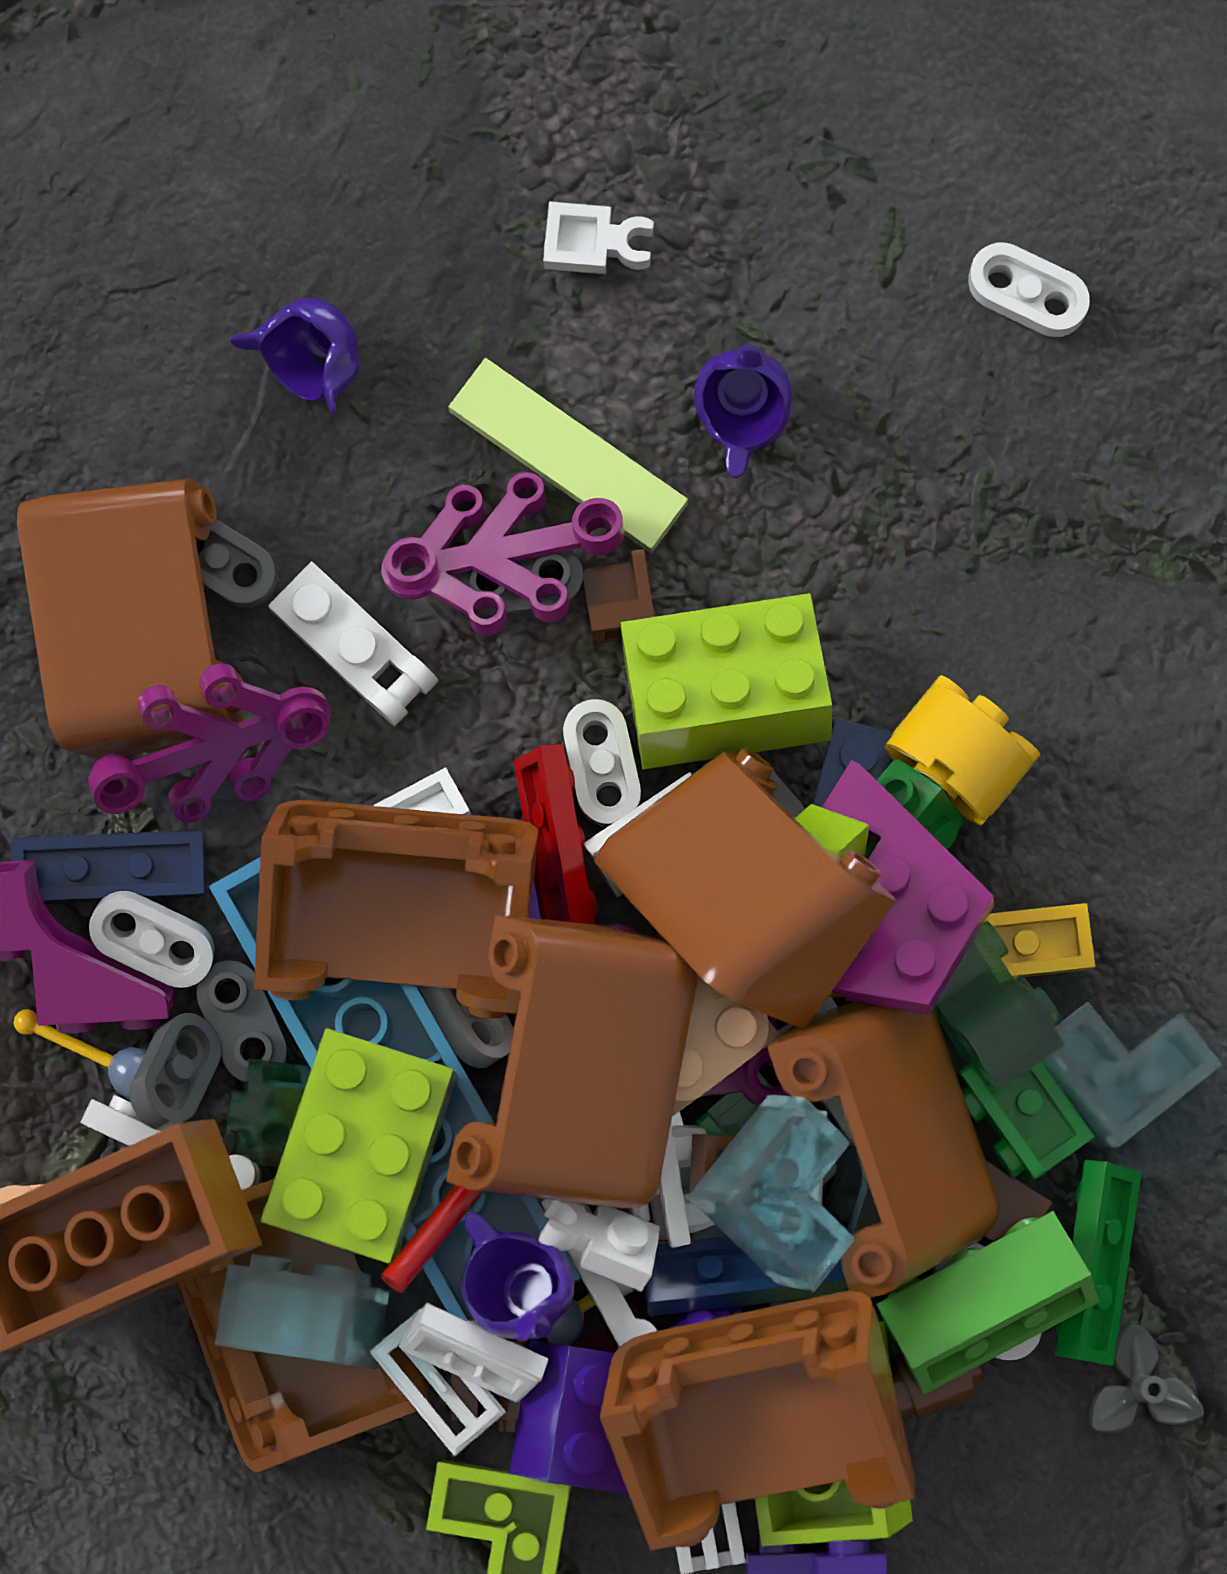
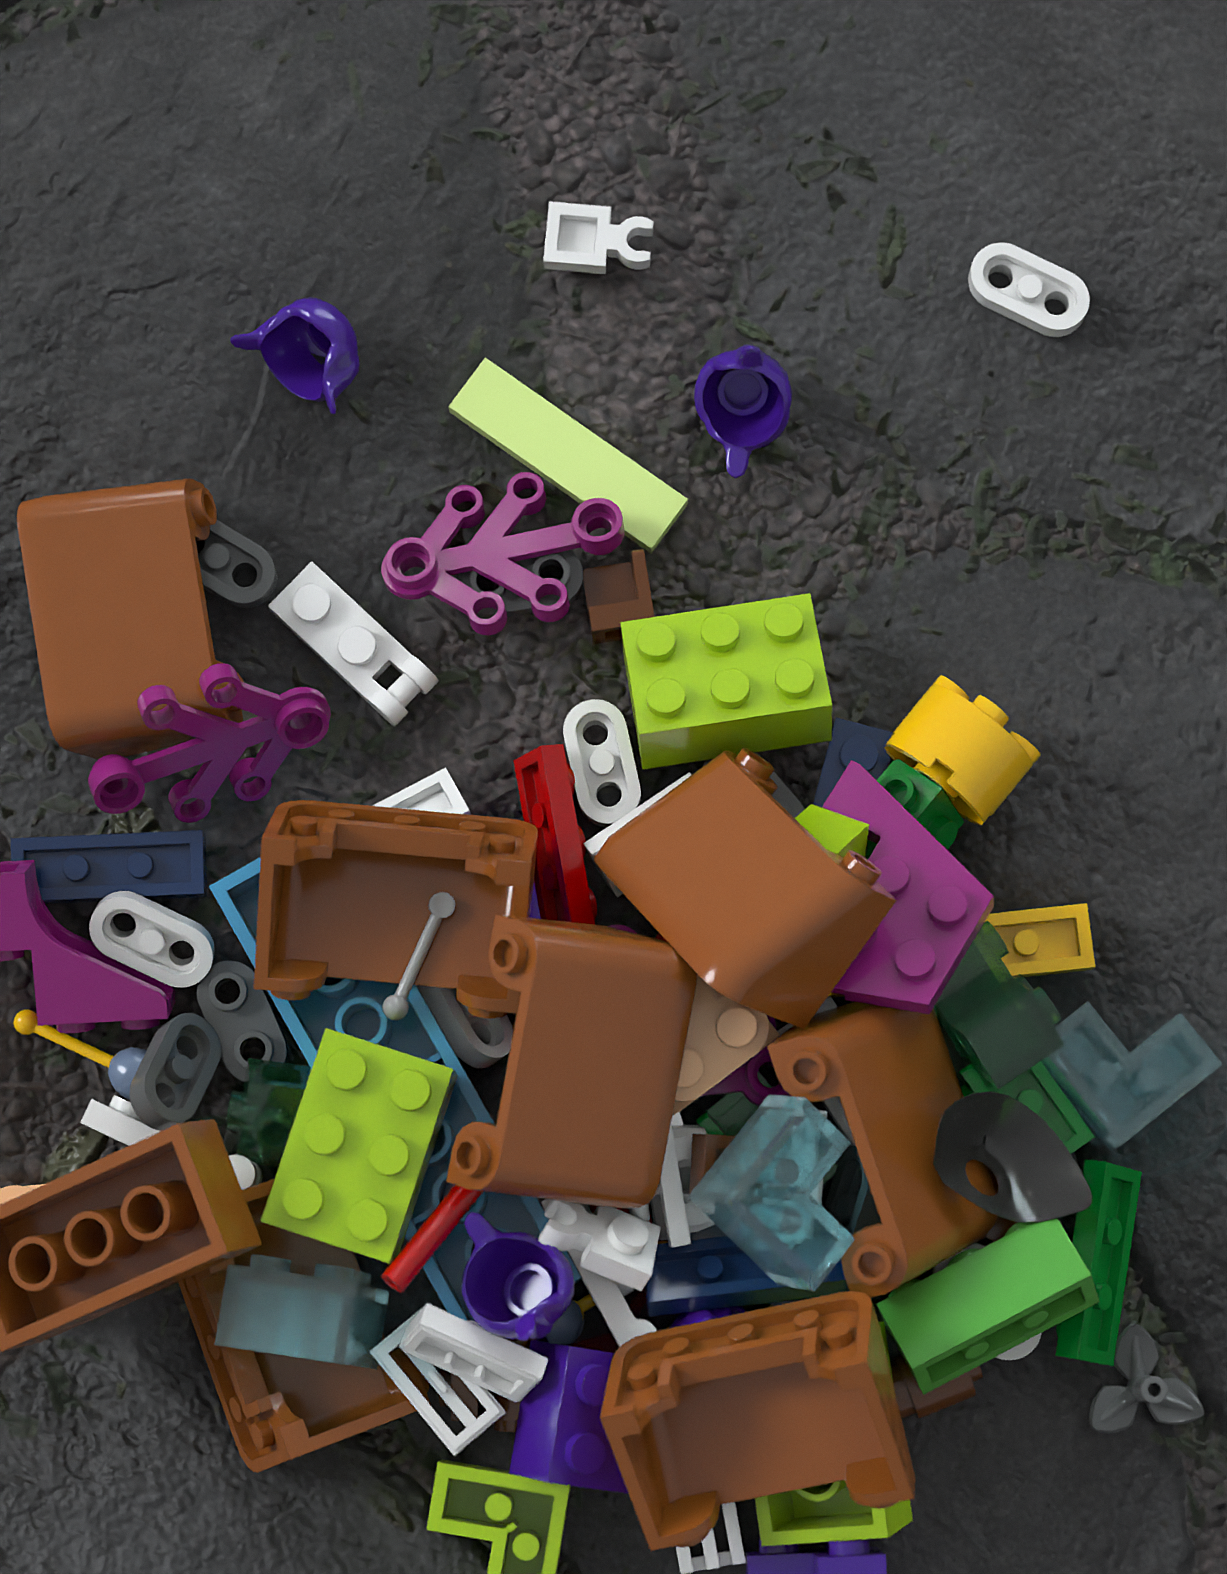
none -> light grey hinge [383,892,456,1021]
none -> clear smoke piece [933,1091,1092,1222]

